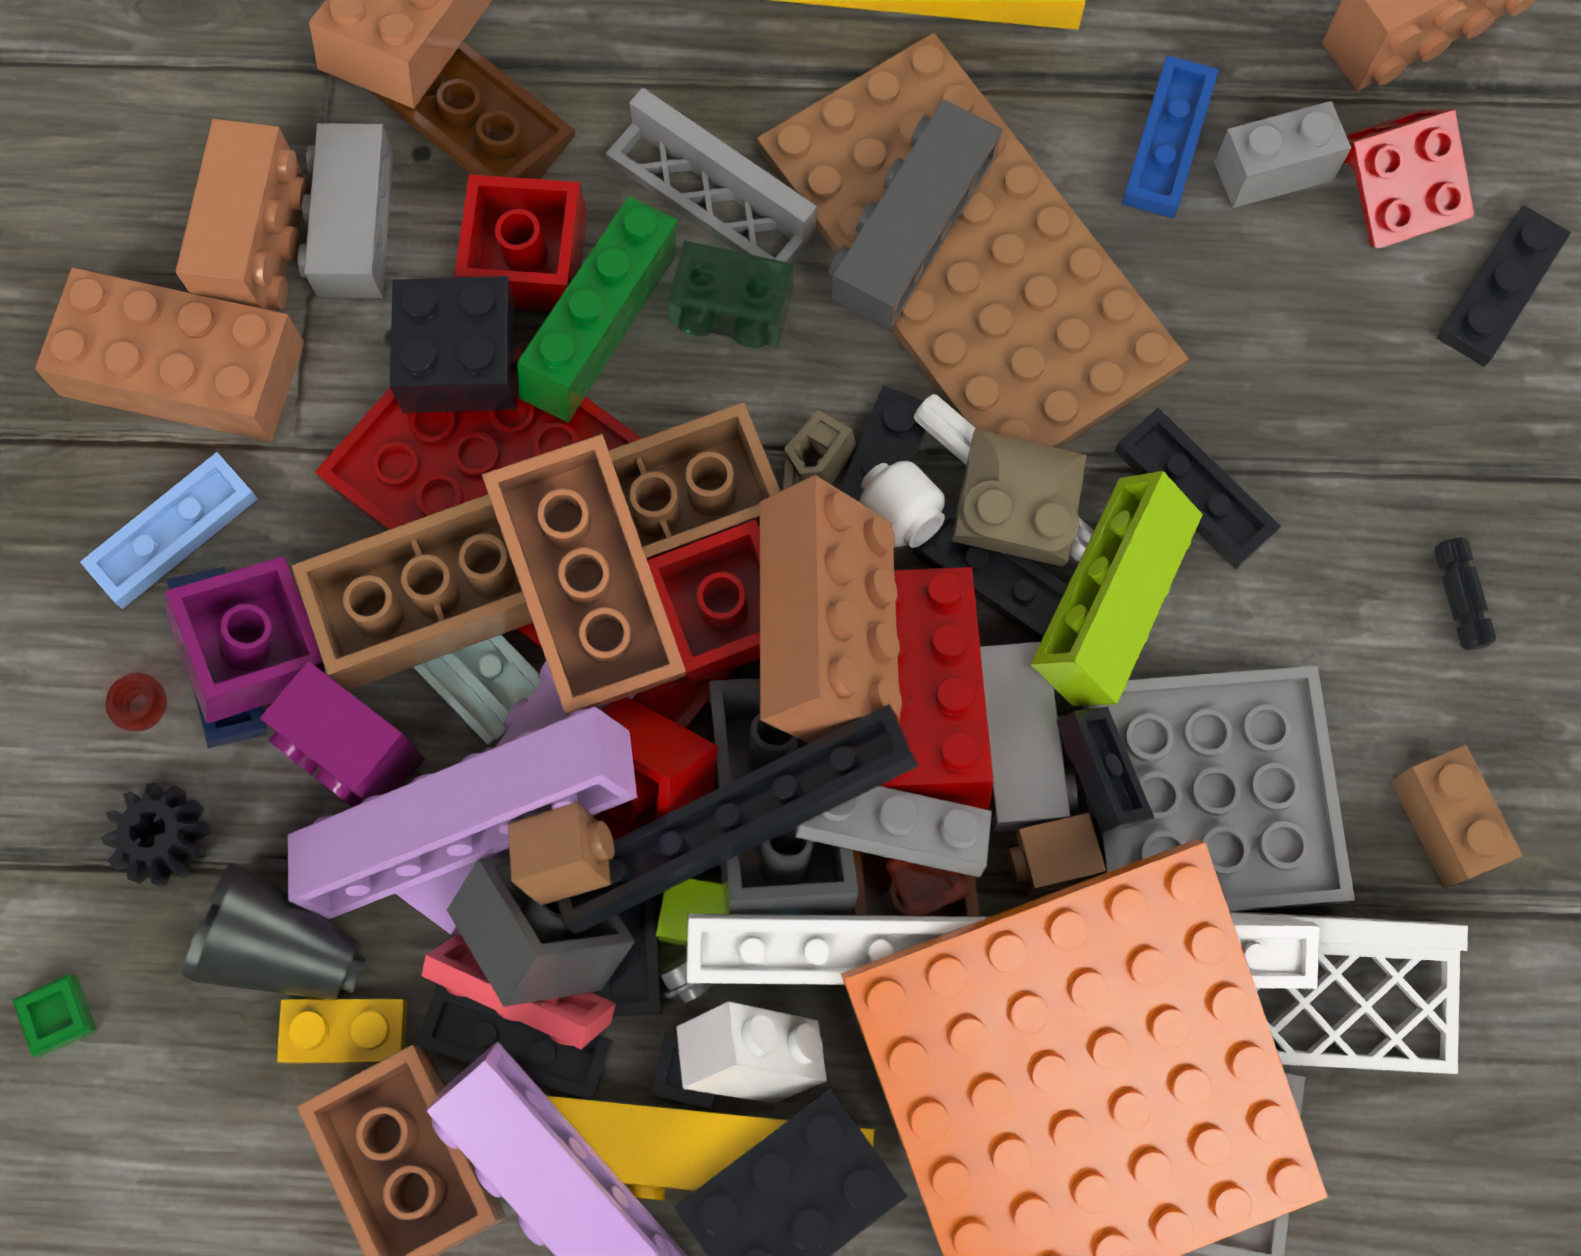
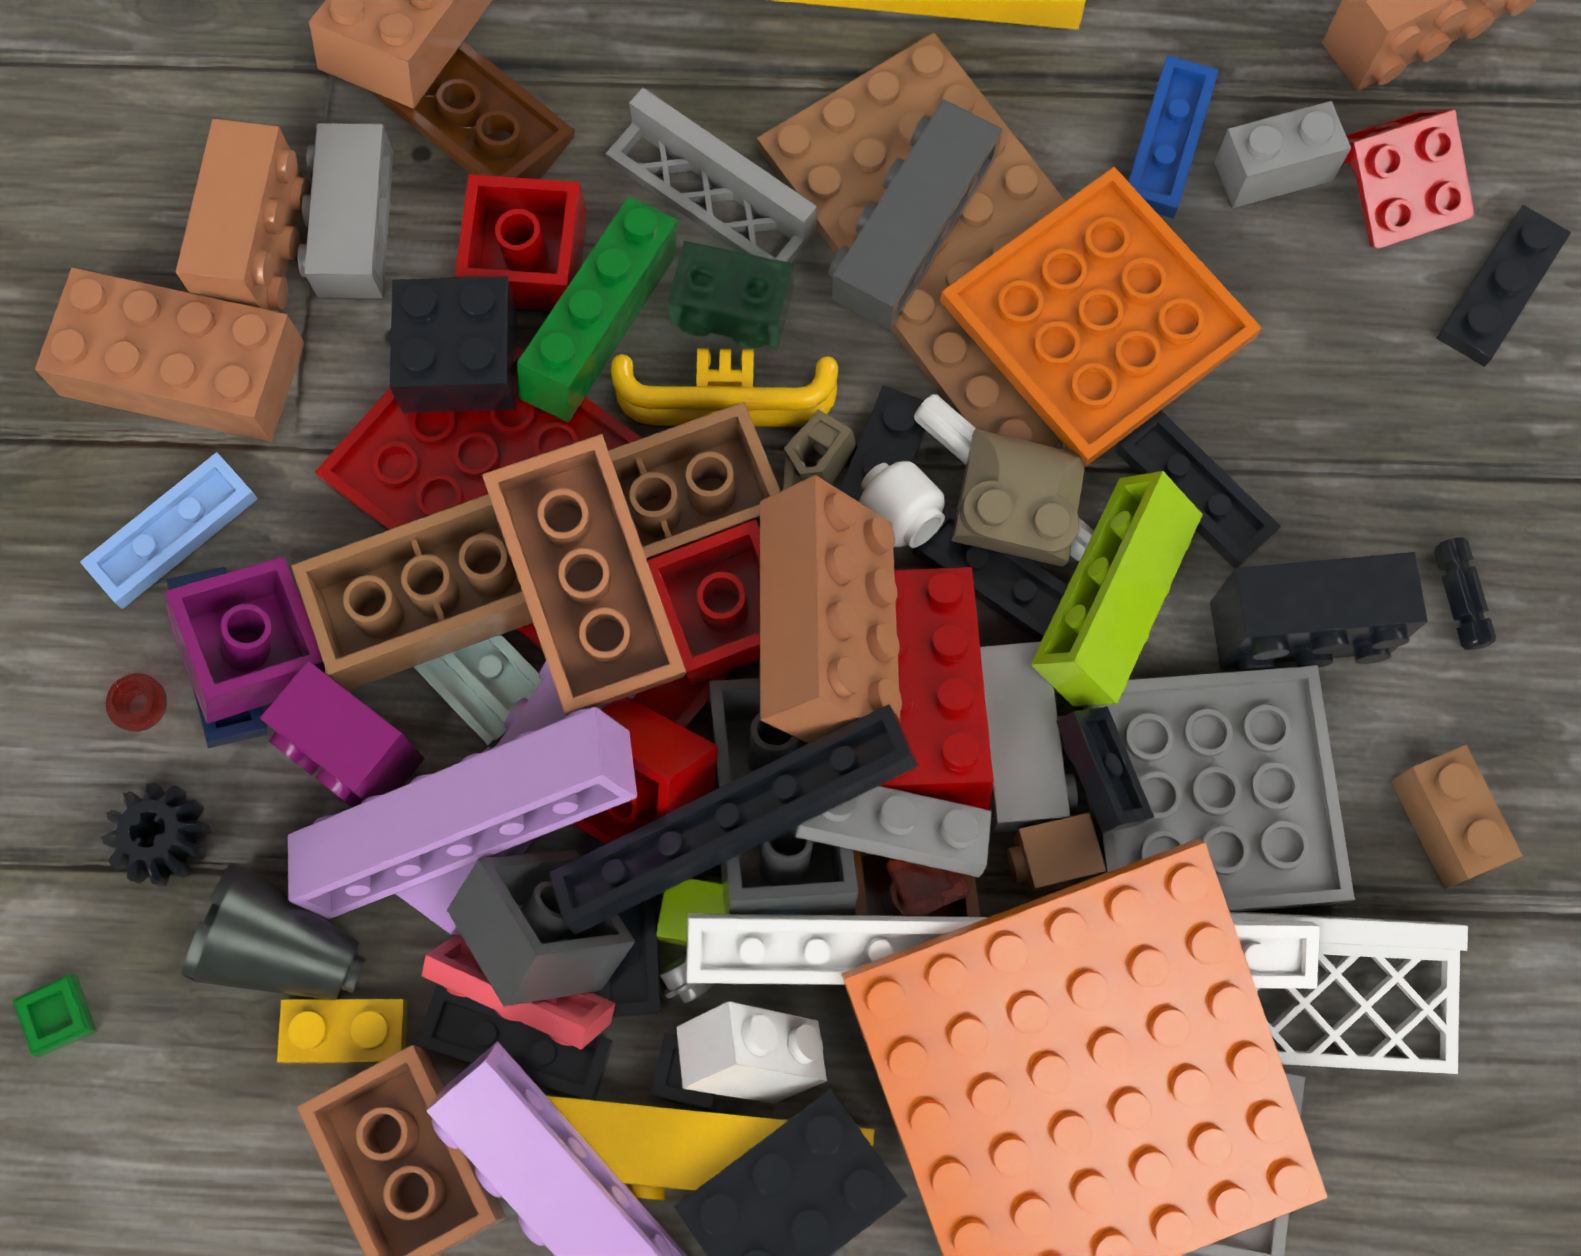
medium nougat brick [508,802,614,905] -> none
none -> yellow piece [610,348,838,427]
none -> orange plate [940,167,1262,467]
none -> black brick [1210,552,1428,671]

